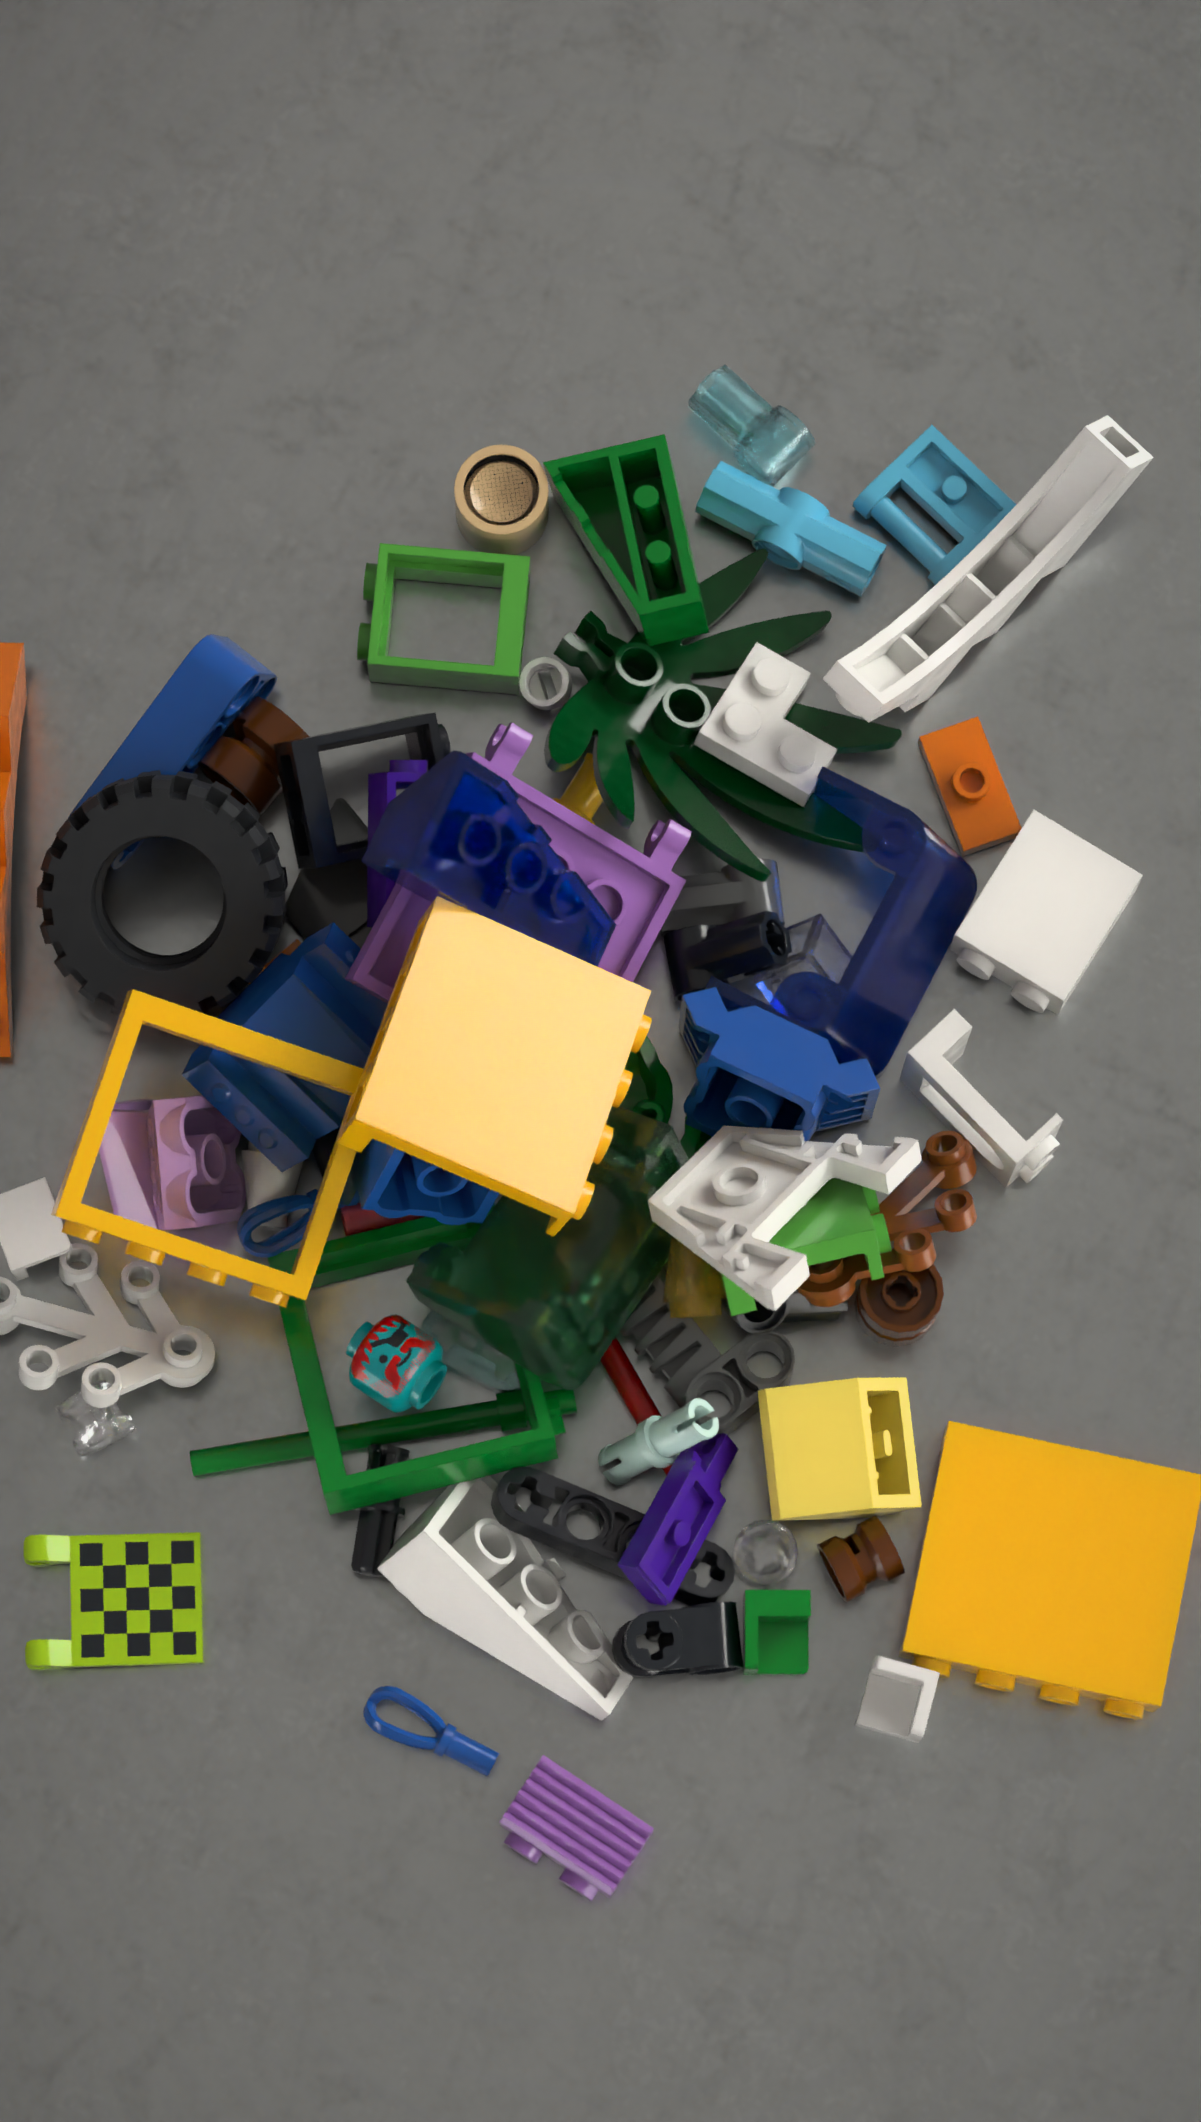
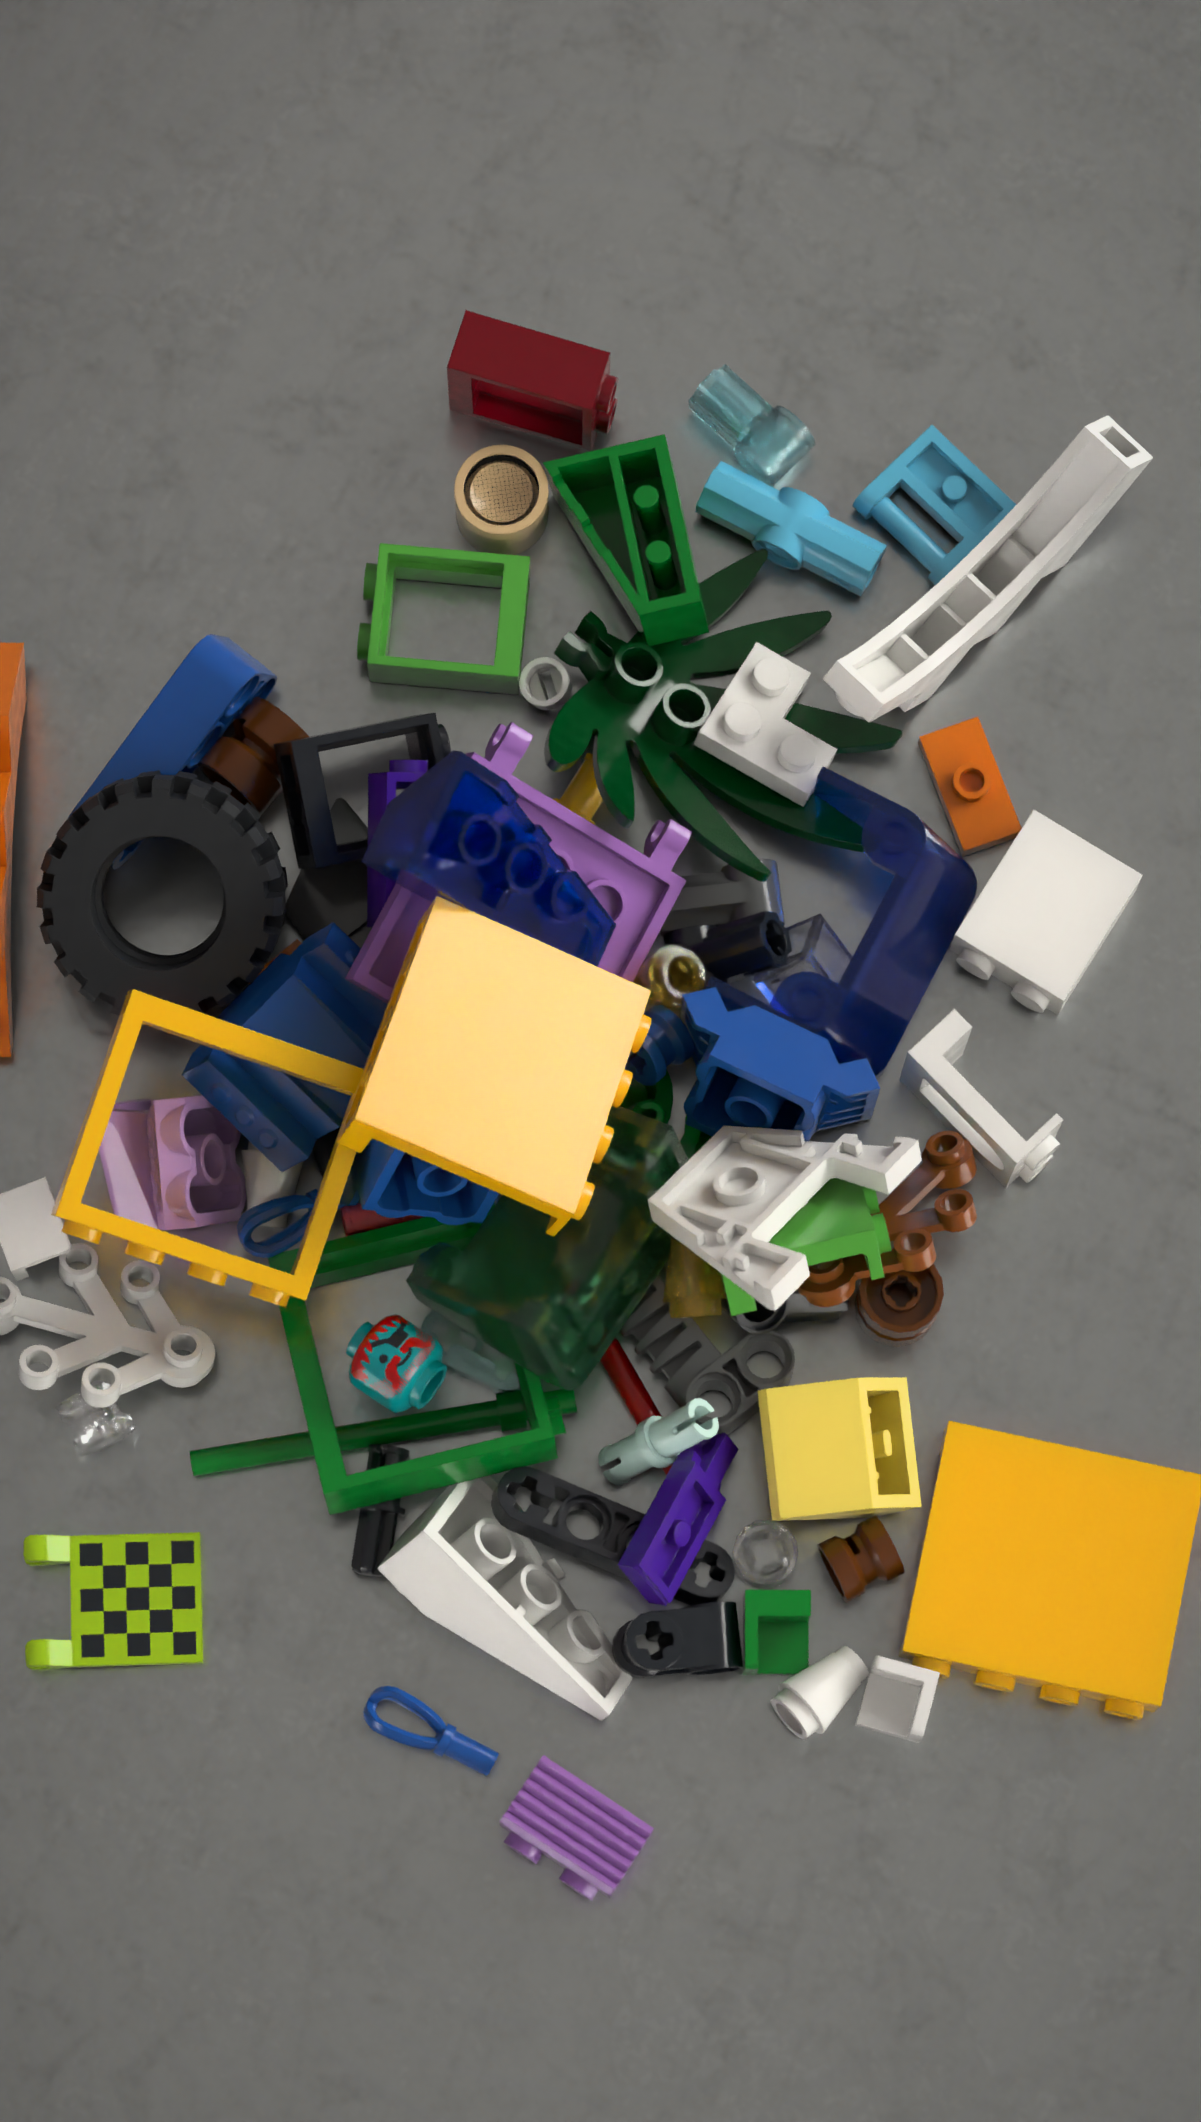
none -> dark red window [447,310,618,451]
none -> blue wheel [625,1005,694,1086]
none -> clear yellow cone [633,945,705,1008]
none -> white cone [771,1645,869,1740]

